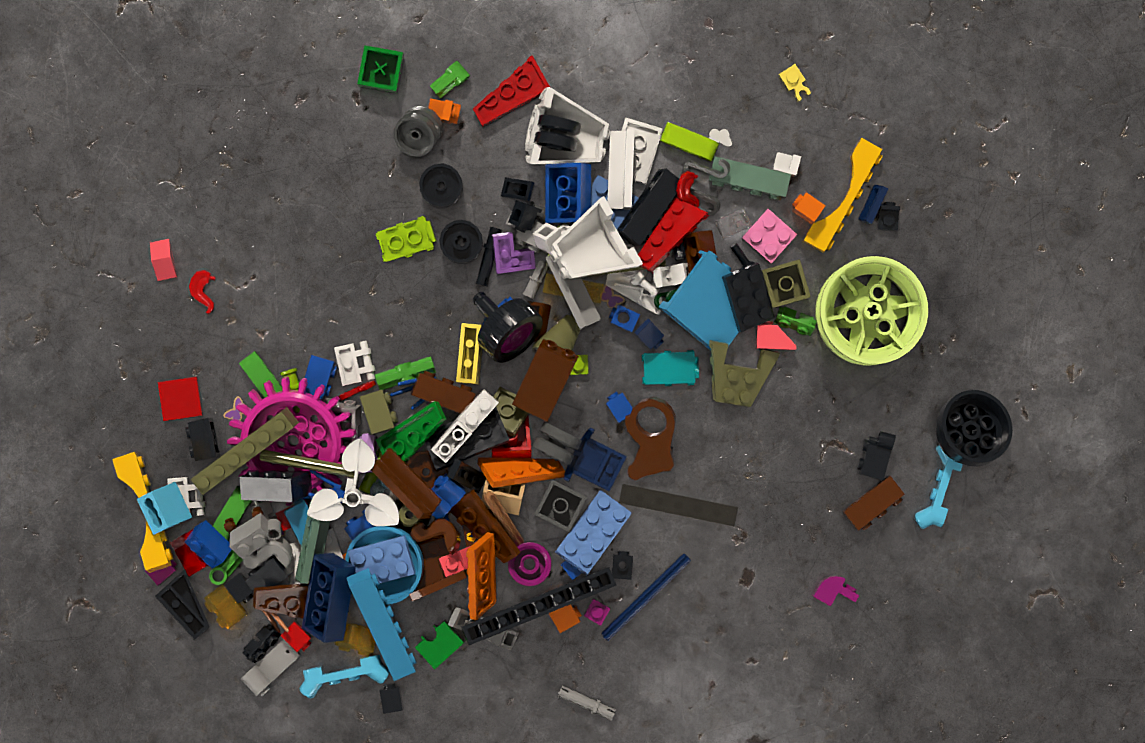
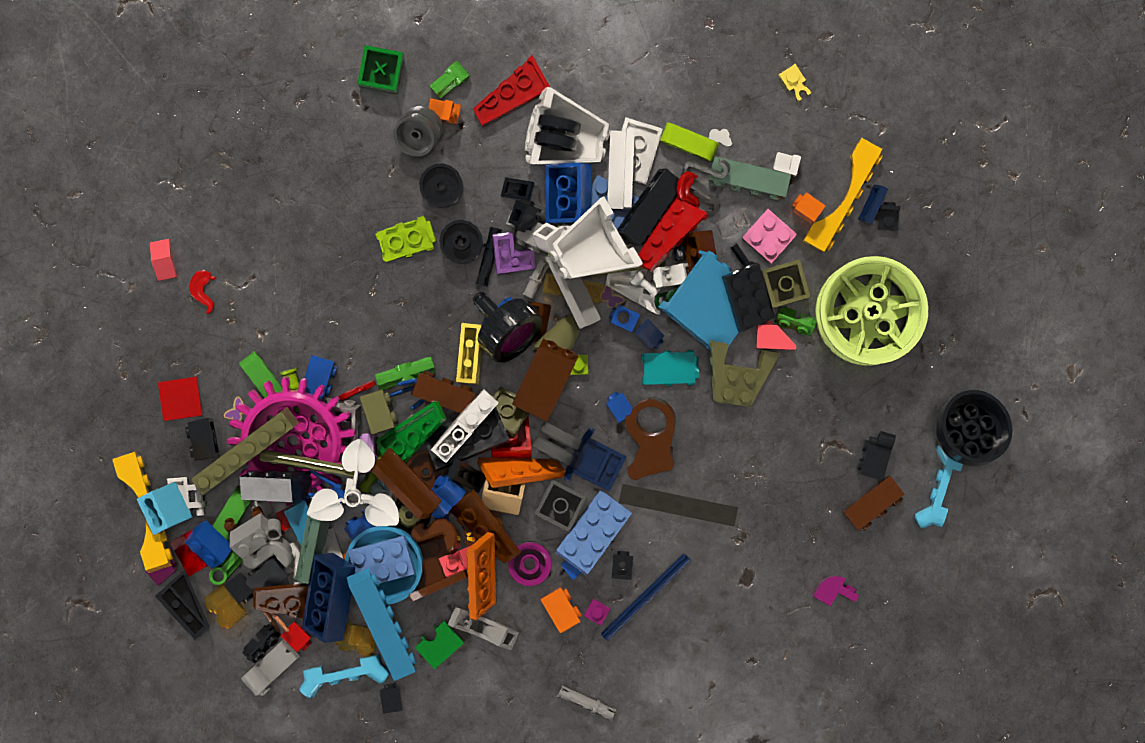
white plate [334,341,376,386] -> none
black brick [461,567,617,645] -> none
medium nougat axle [483,491,524,546] -> none

